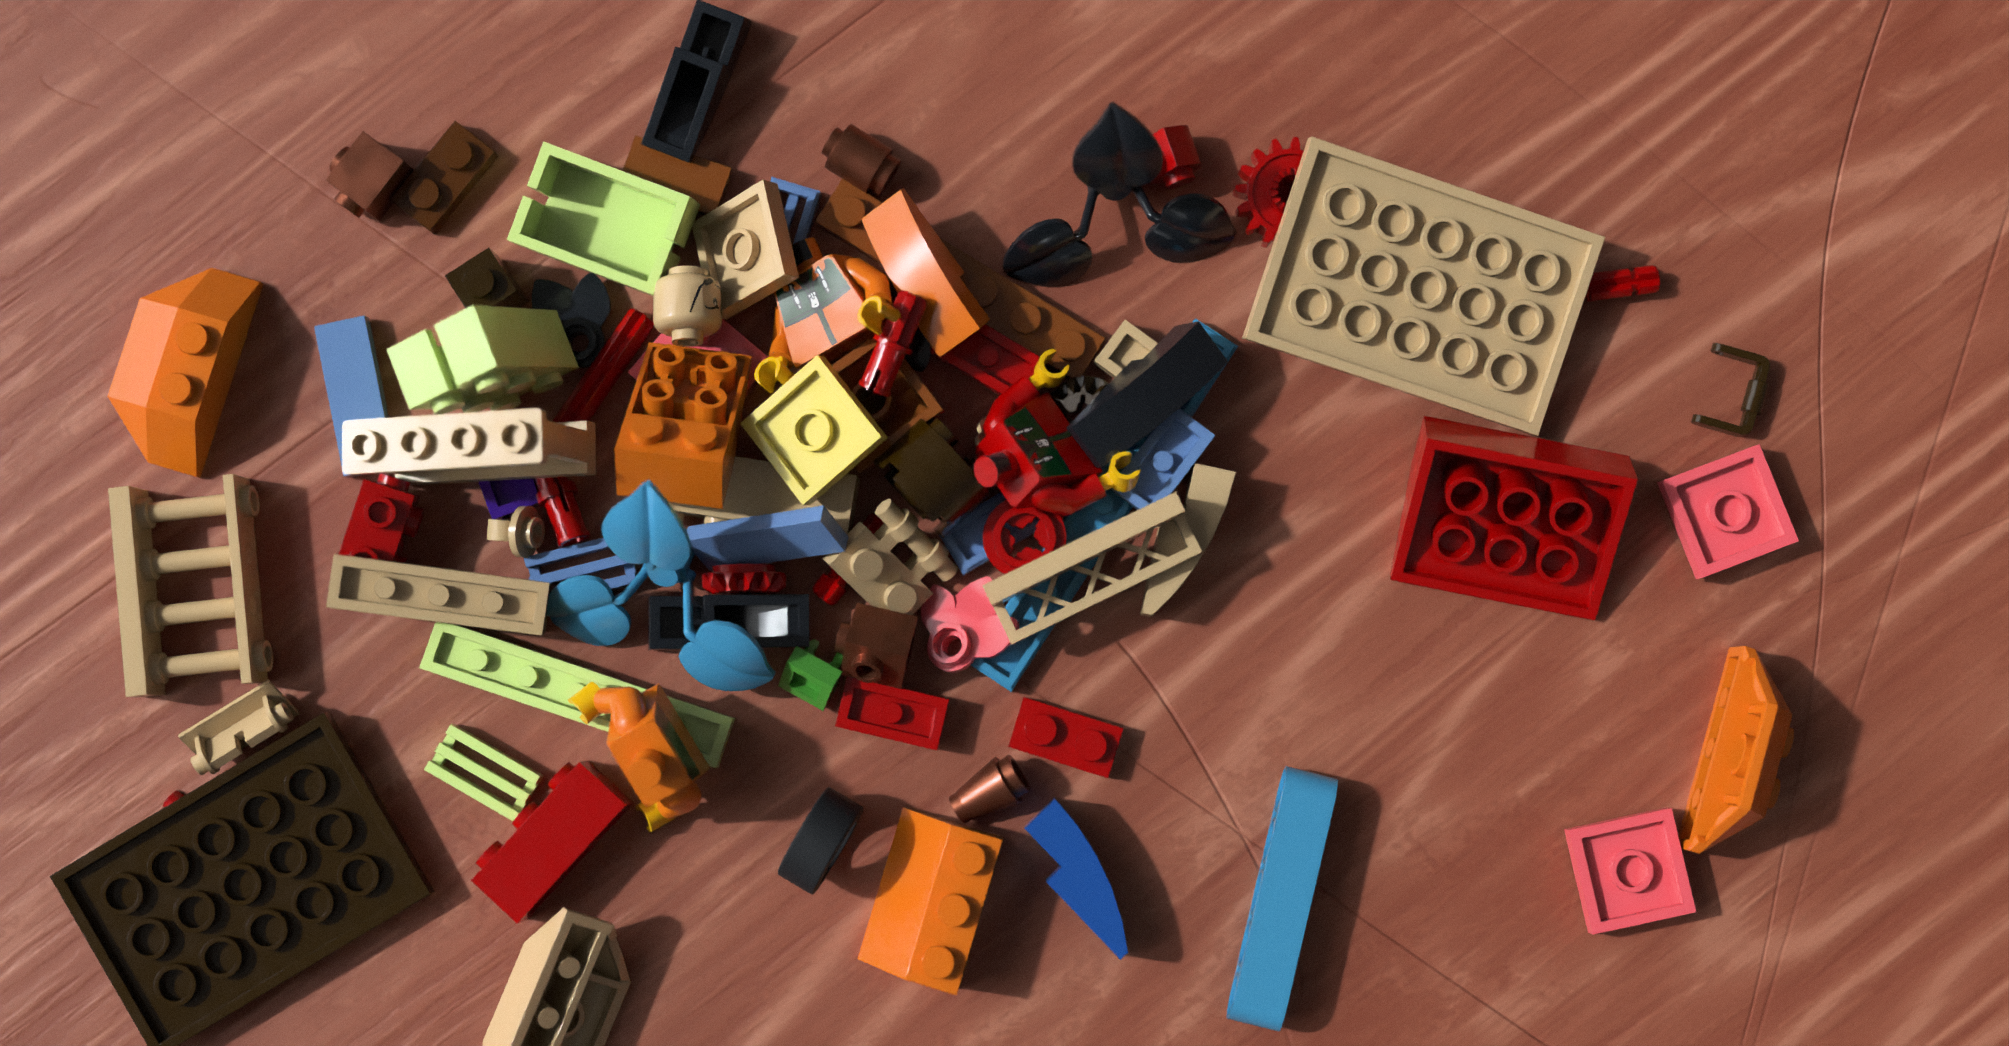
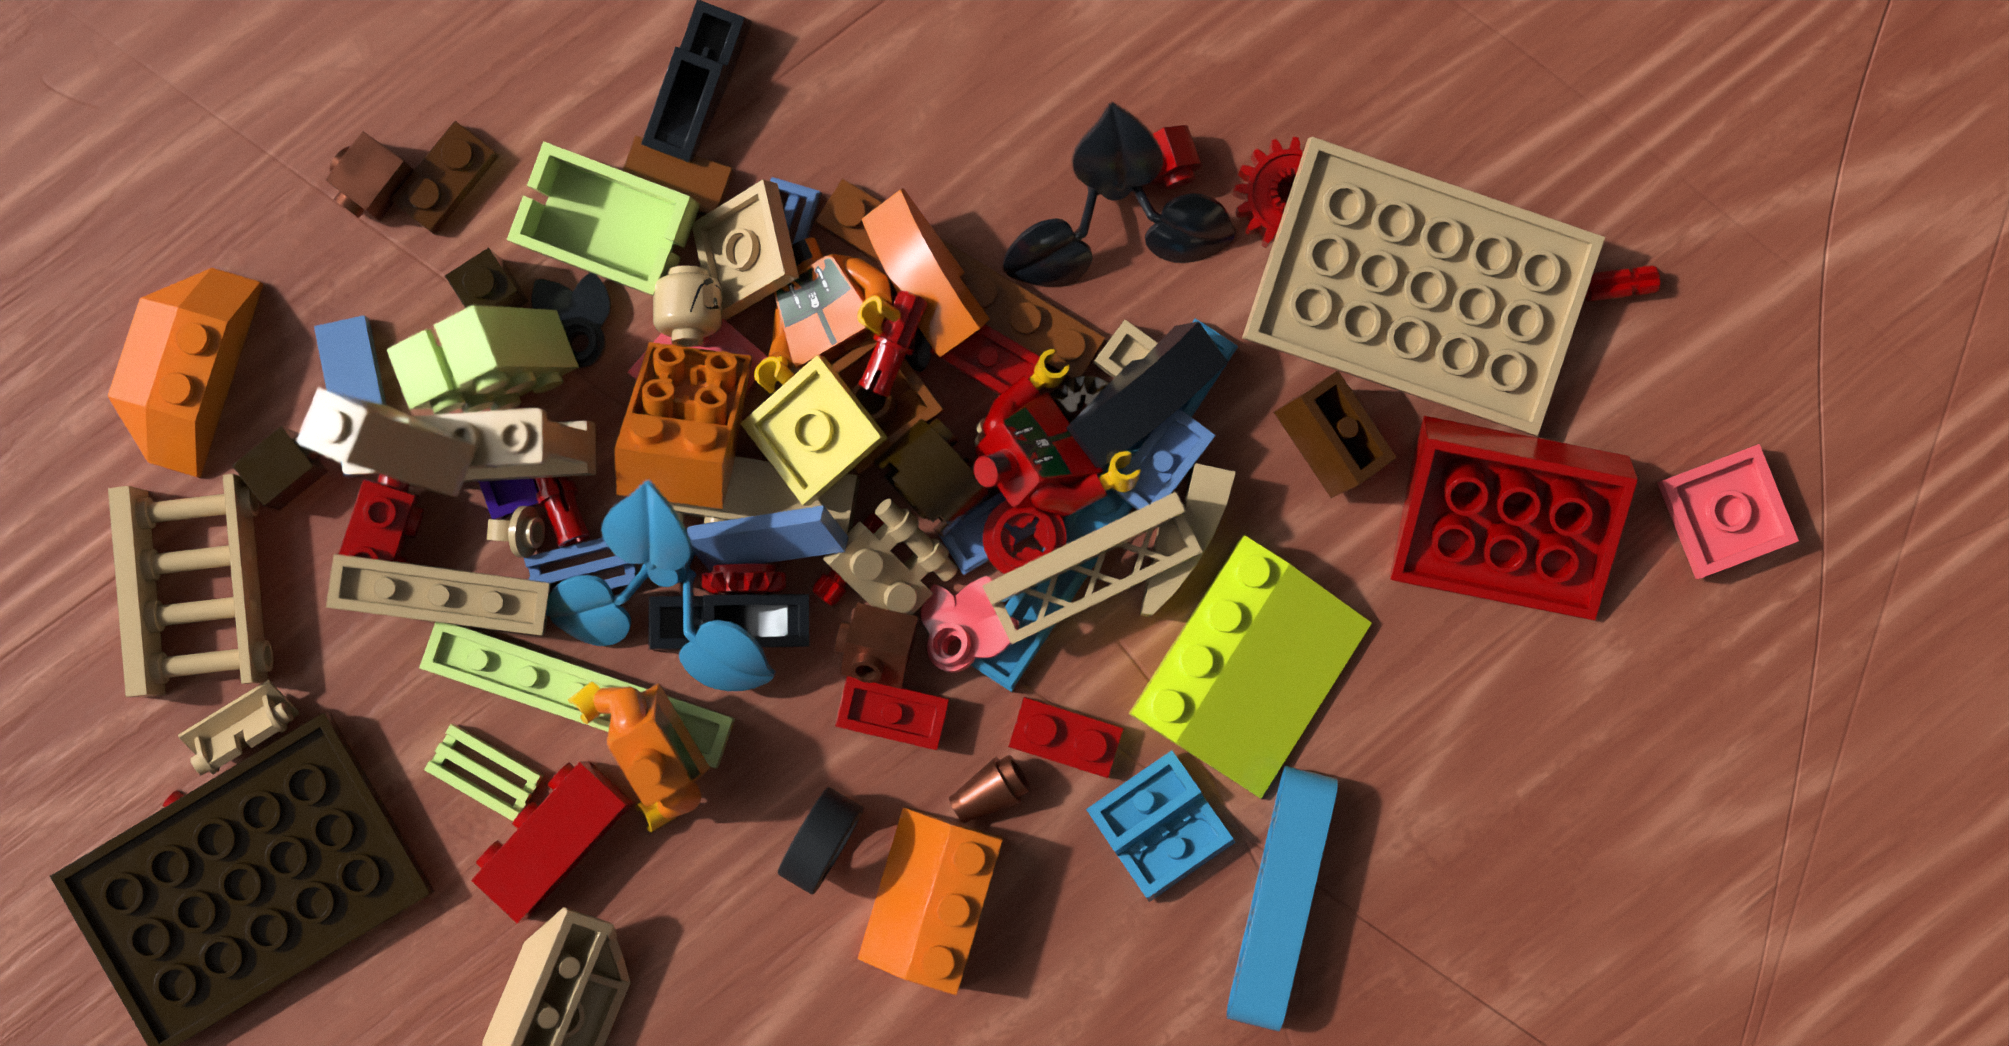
red axle [552,308,654,422] -> none
bright green tile [778,639,843,711] -> none
copper brick [821,124,901,196] -> none
blue slope [1025,797,1128,960] -> none
coral plate [1564,807,1696,935] -> none
orange wedge [1678,646,1794,854] -> none
dark brown piece [1691,343,1770,437] -> none
none -> dark brown brick [232,426,328,510]
none -> tan slope [298,389,478,497]
none -> dark azure slope [1086,750,1235,902]
none -> neon yellow slope [1129,535,1372,799]
none -> reddish brown brick [1273,370,1397,498]

